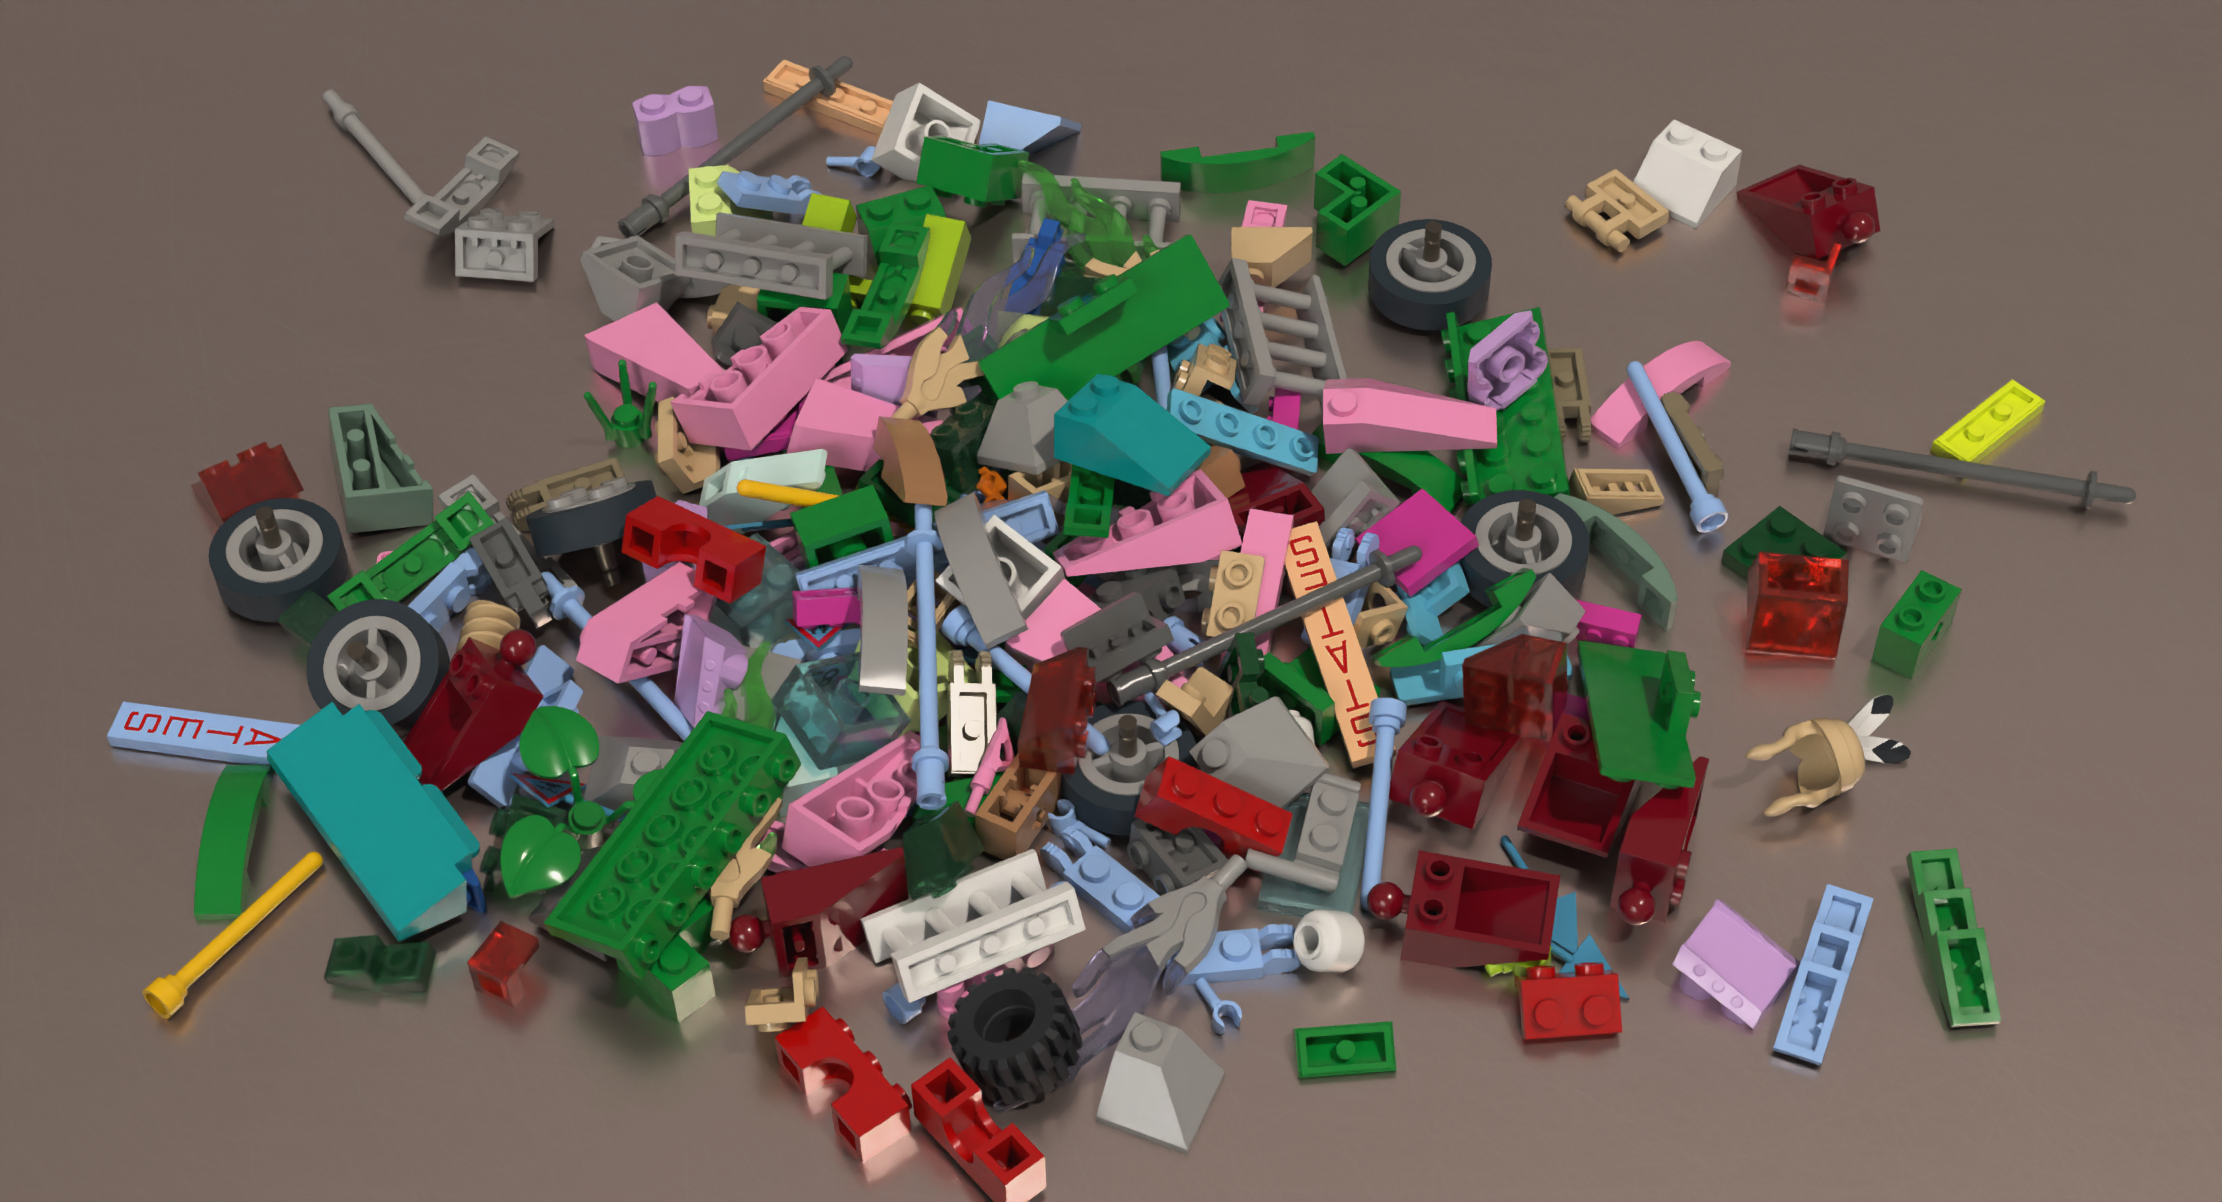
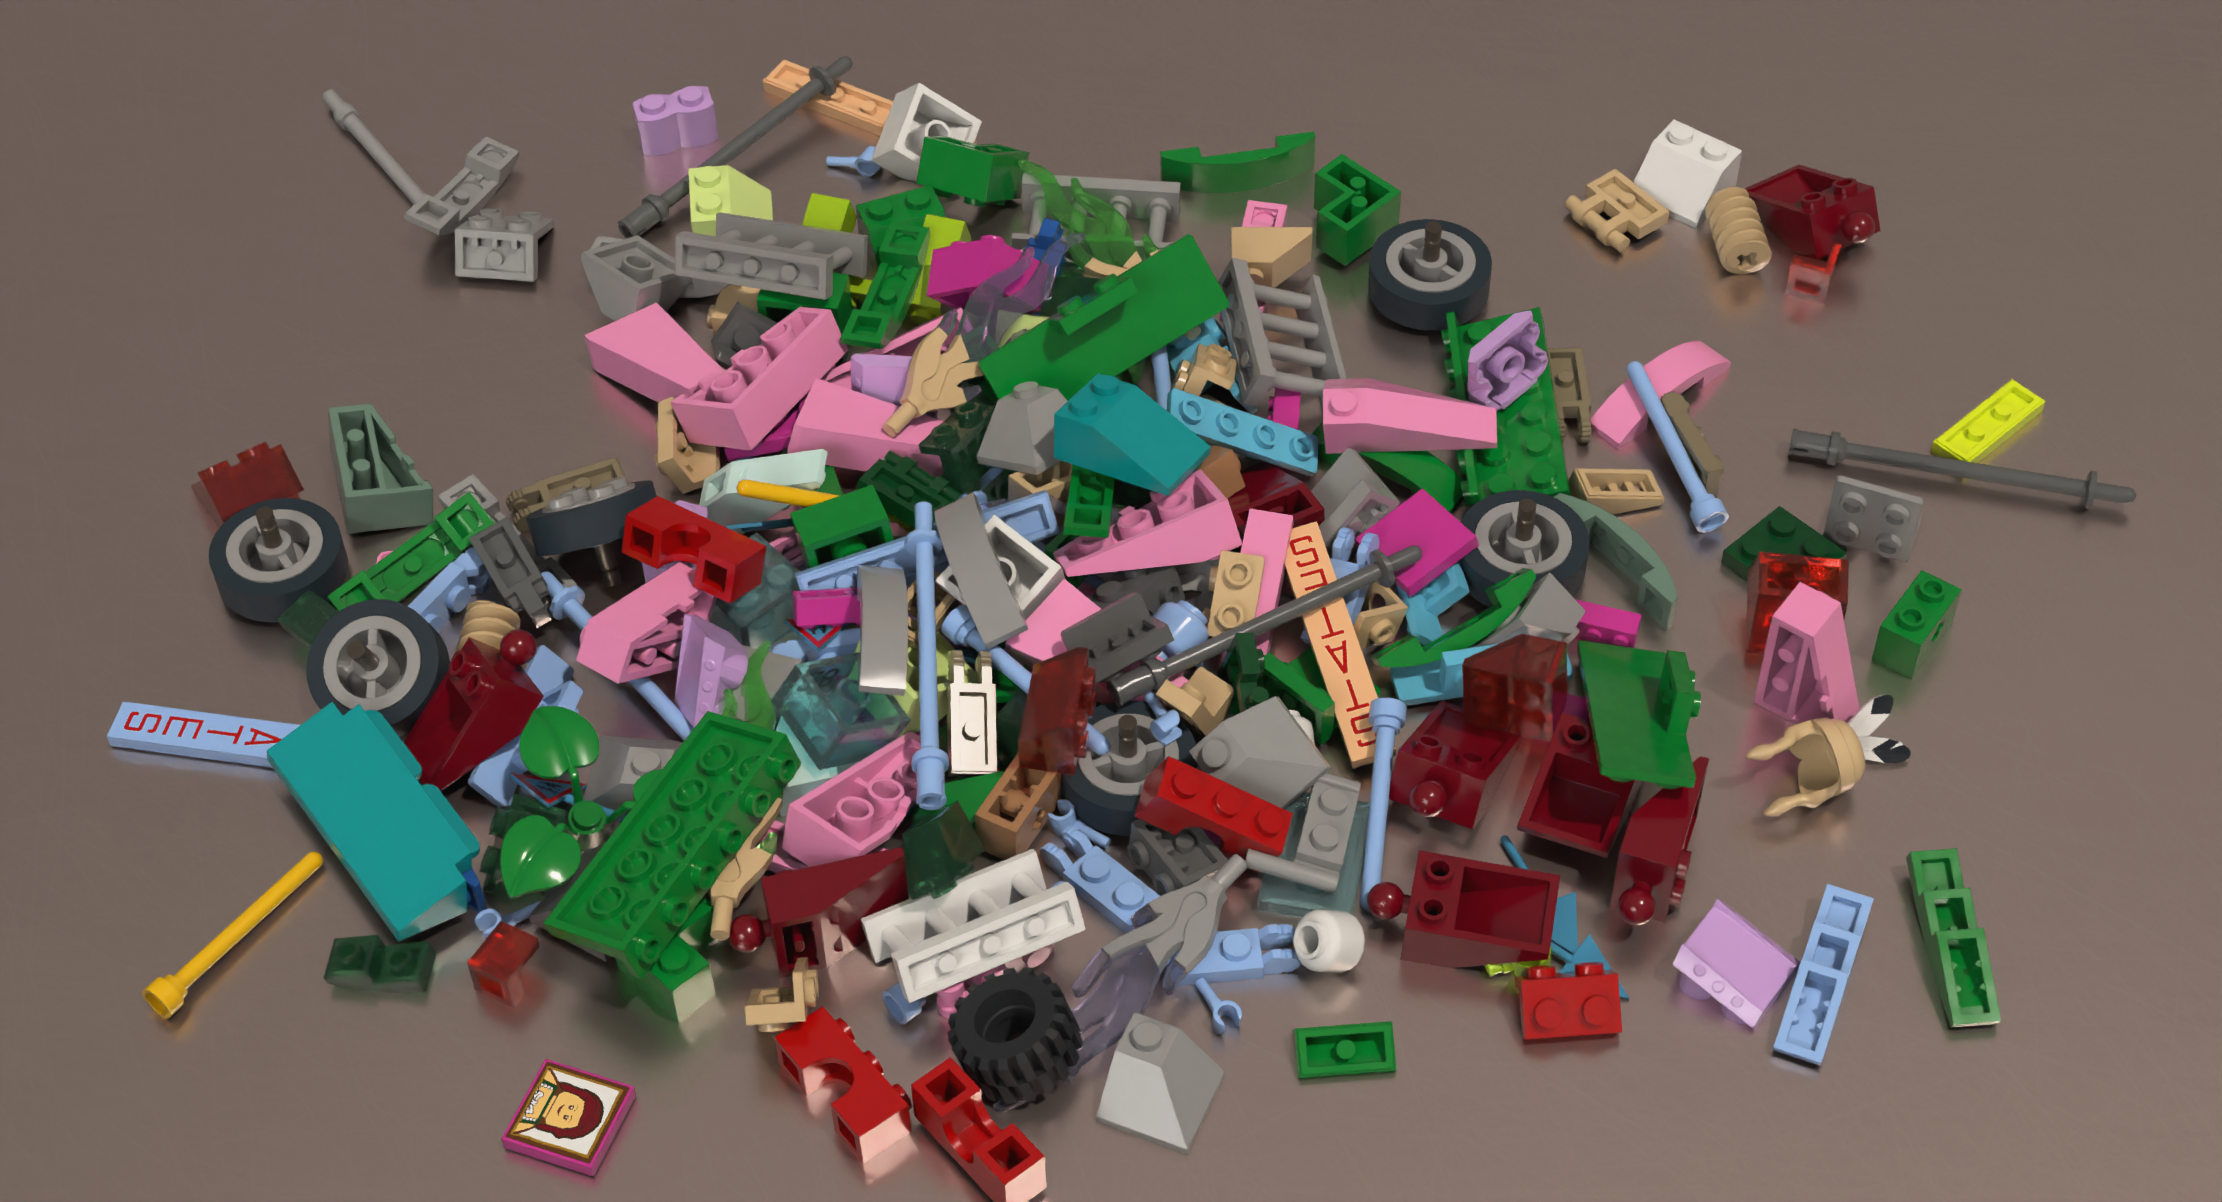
green slope [194,765,274,920] -> none
green plant [583,359,657,448] -> none
light blue hinge [717,171,821,214] -> none
medium nougat slope [873,416,948,507] -> none
bright pink hand [964,717,1014,817] -> none
orange piece [976,466,1008,511] -> none
light blue slope [979,100,1082,156] -> none
none -> light blue hand [475,901,540,945]
none -> tile [501,1059,636,1177]
none -> dark pink brick [927,235,1048,322]
none -> light blue head [1153,600,1209,660]
none -> tan piece [1705,187,1772,274]
none -> bright pink wedge [1754,582,1859,724]

